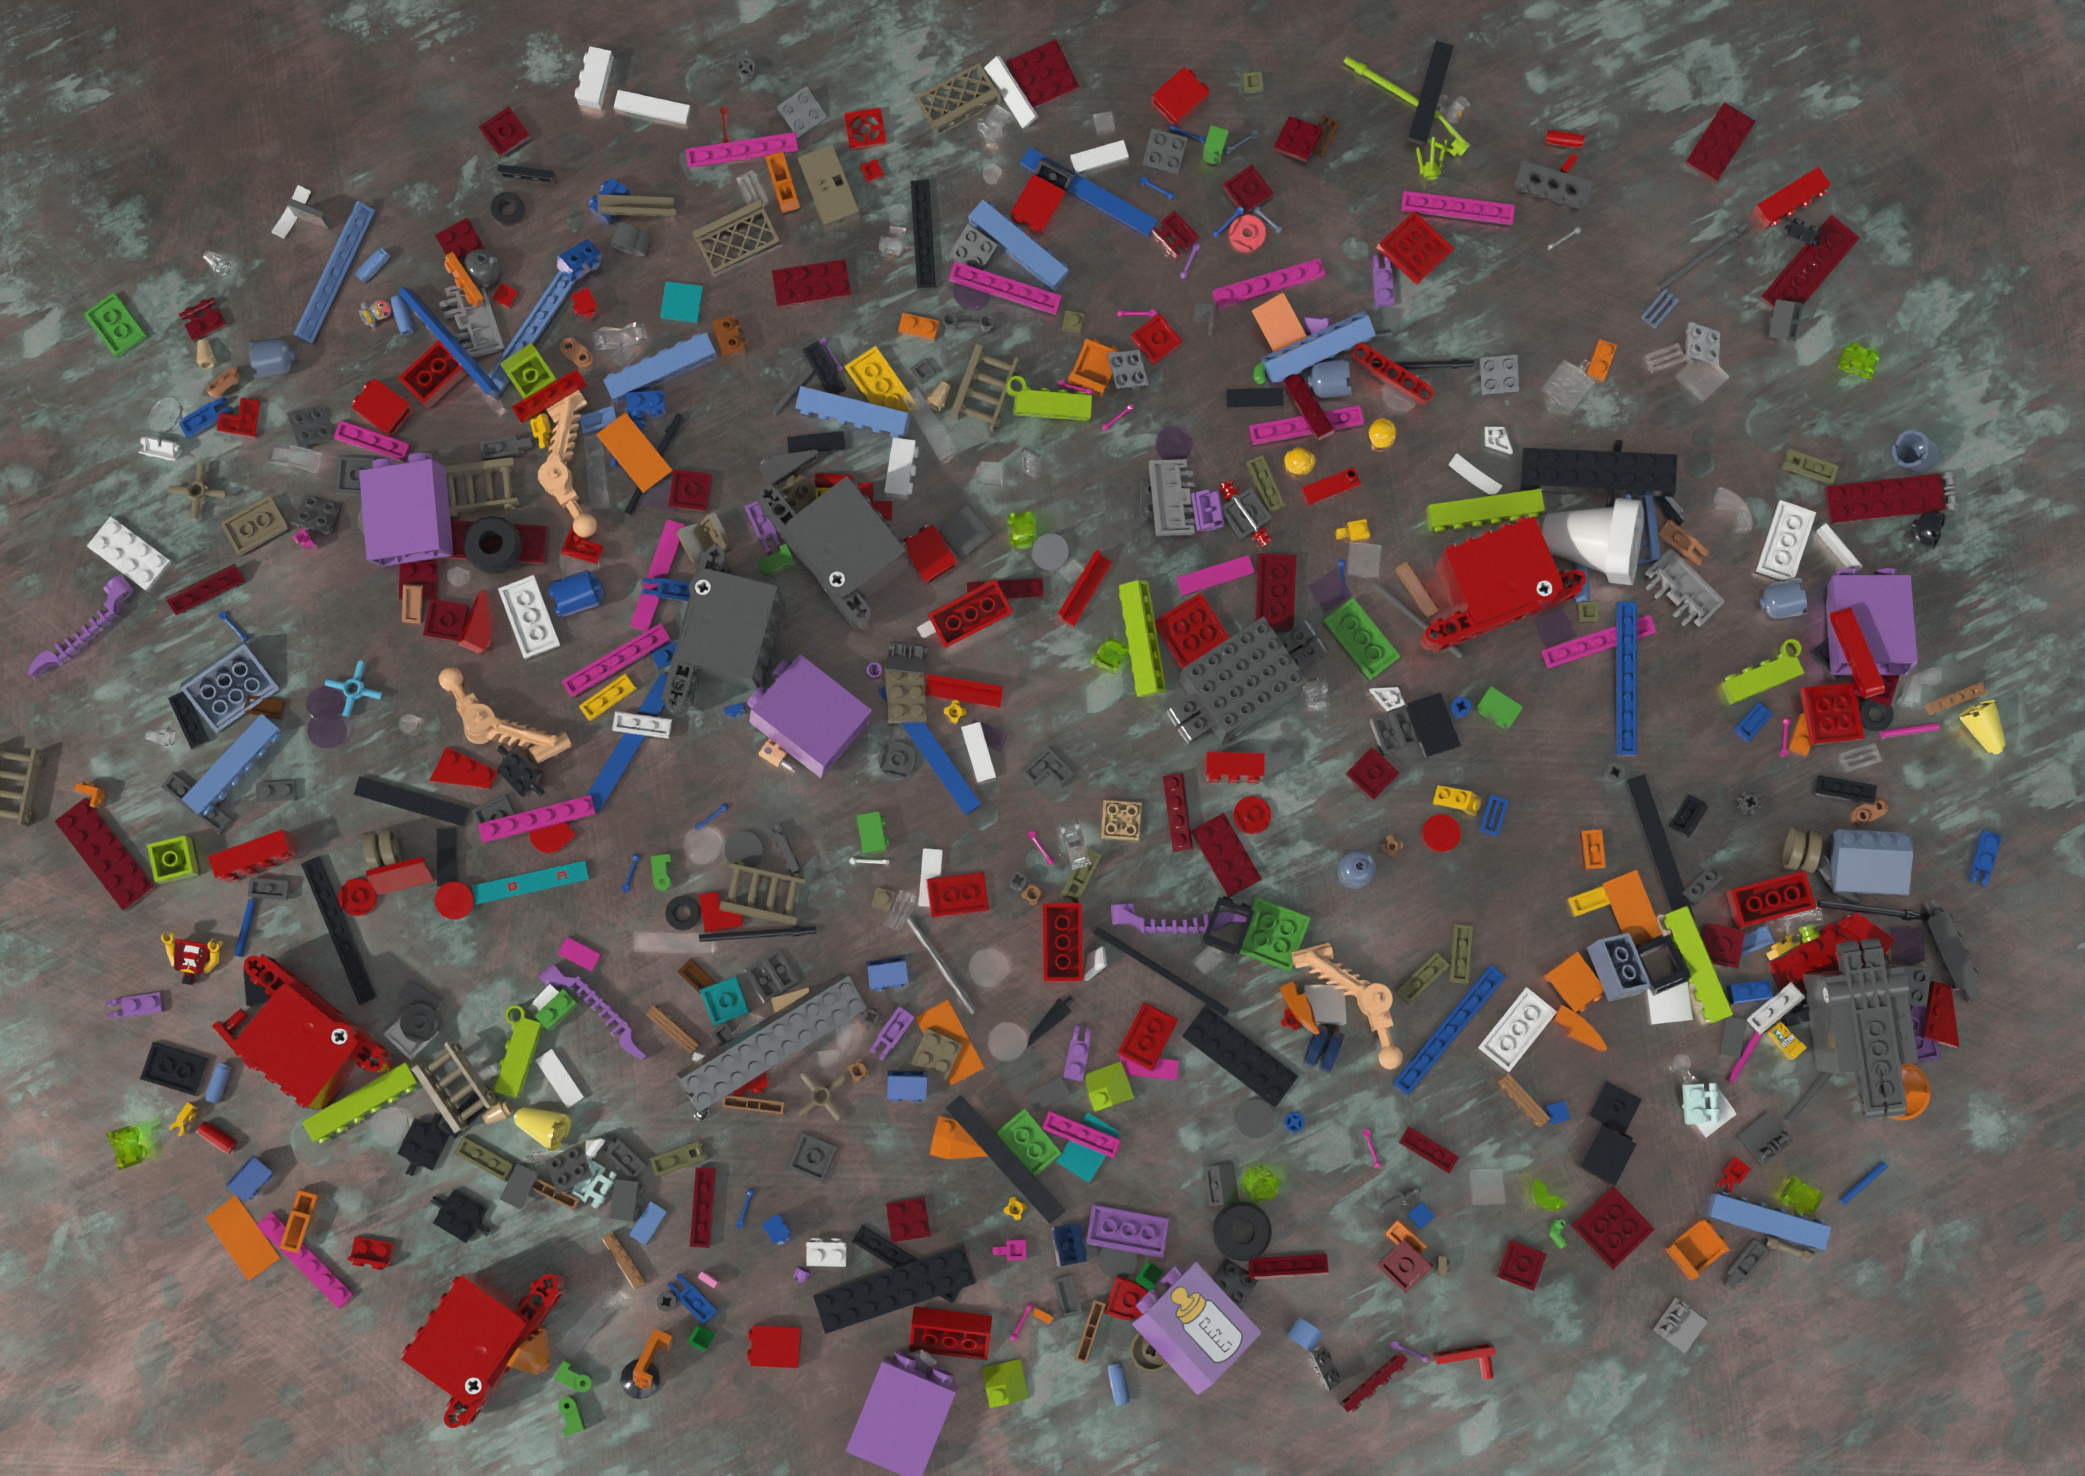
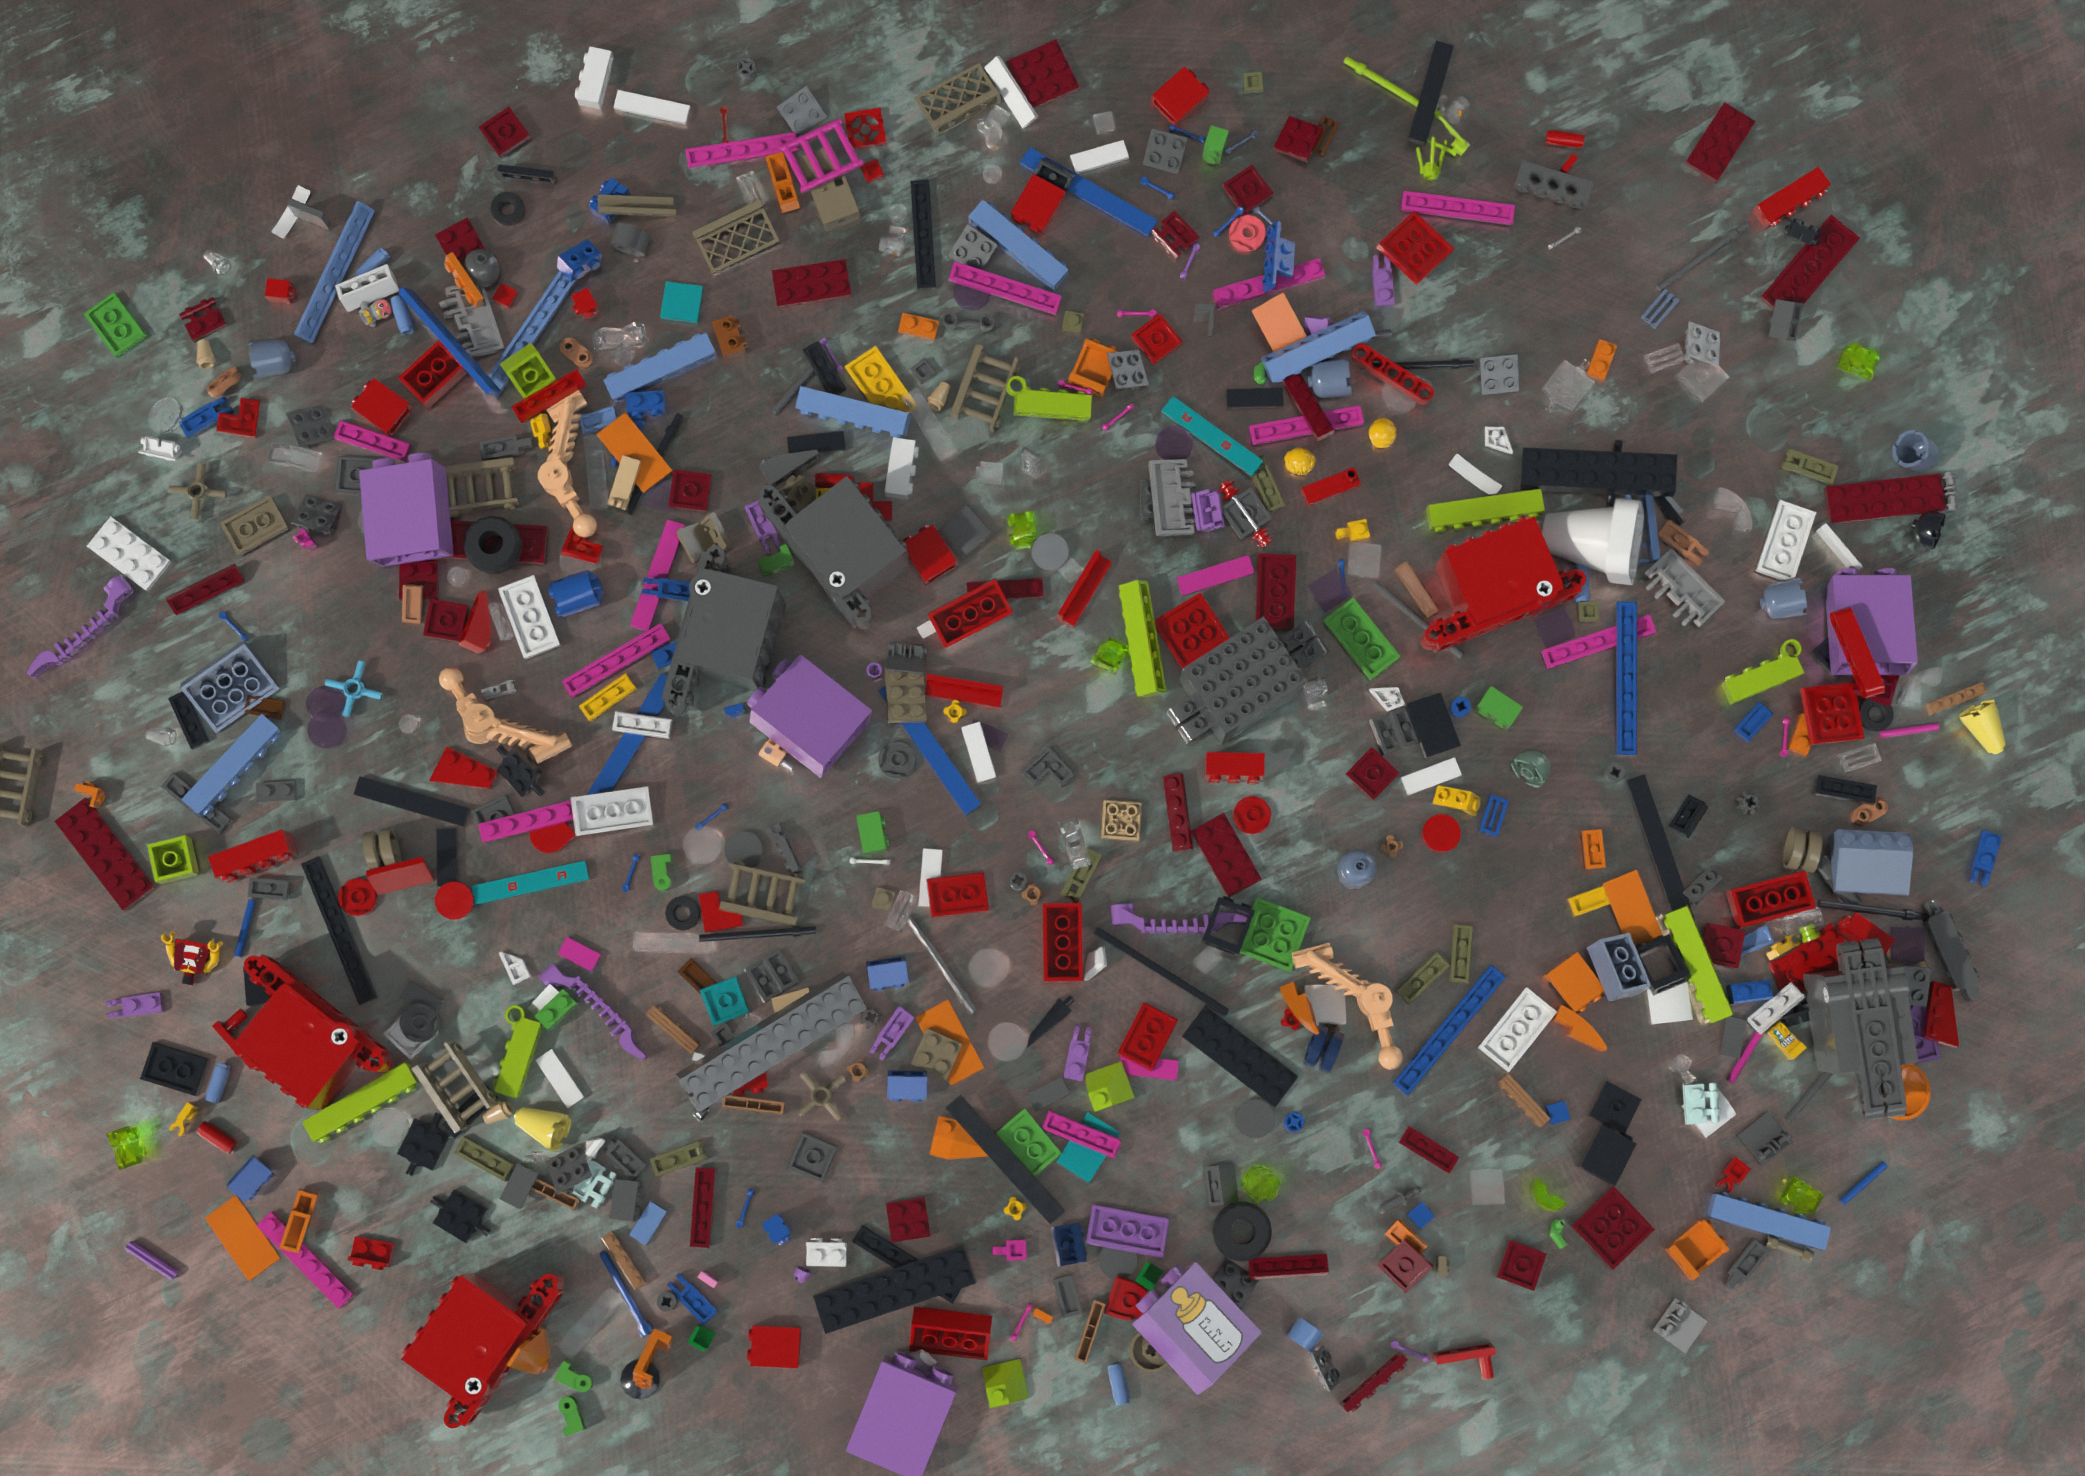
none -> medium lavender axle [125,1241,179,1280]
none -> red brick [264,278,296,304]
none -> white brick [335,264,400,312]
none -> light grey bar [481,679,518,701]
none -> clear tile [488,603,516,641]
none -> white tile [499,952,532,985]
none -> white plate [570,786,653,836]
none -> blue piece [600,1251,654,1338]
none -> tan hinge [607,455,642,510]
none -> dark pink bar [779,118,864,193]
none -> teal tile [1161,396,1263,477]
none -> blue bracket [1262,220,1296,293]
none -> white tile [1401,757,1462,796]
none -> sand green cylinder [1511,749,1551,787]

